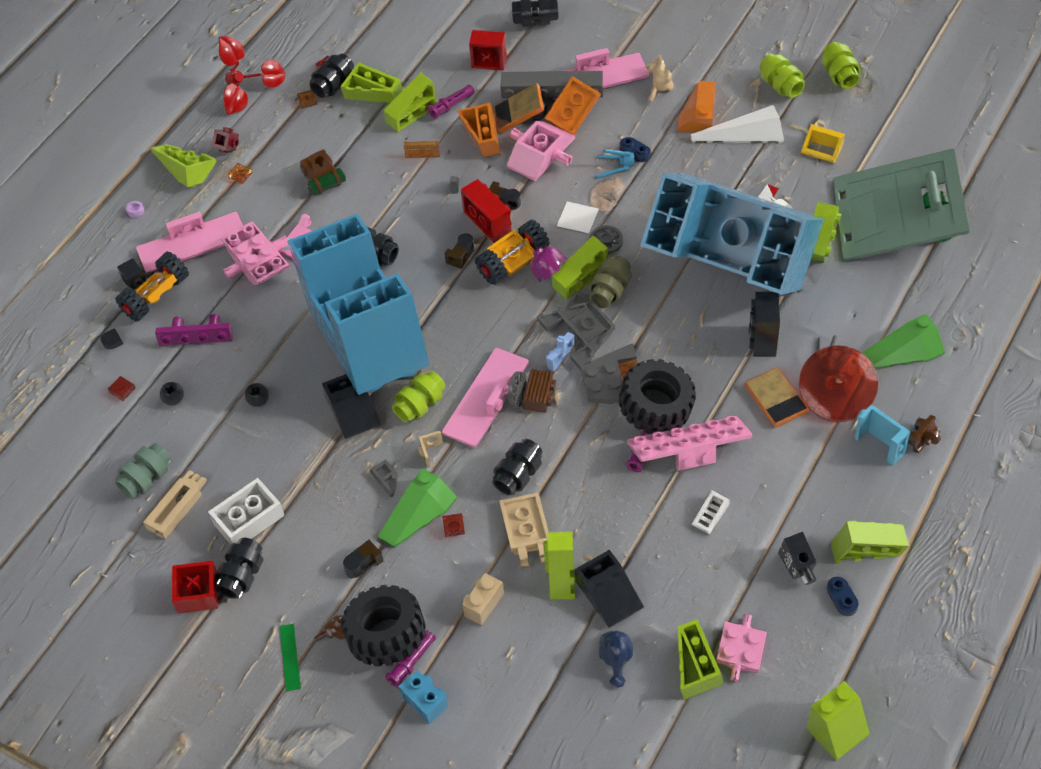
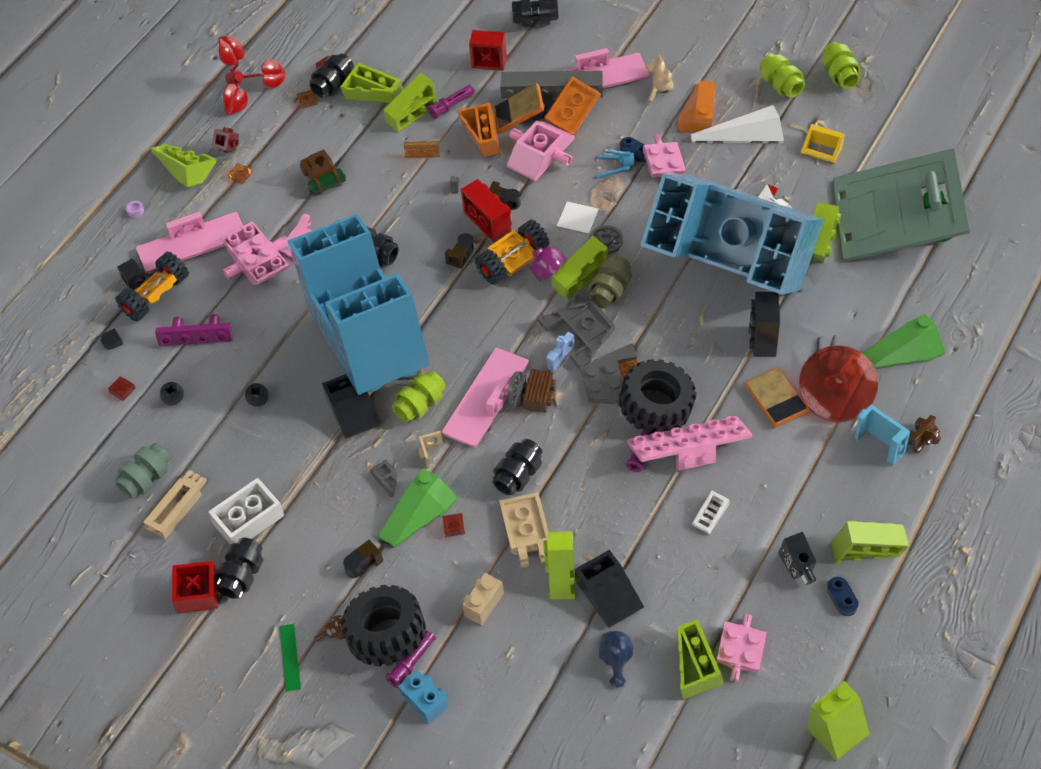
none -> bright pink plate [643,134,686,178]

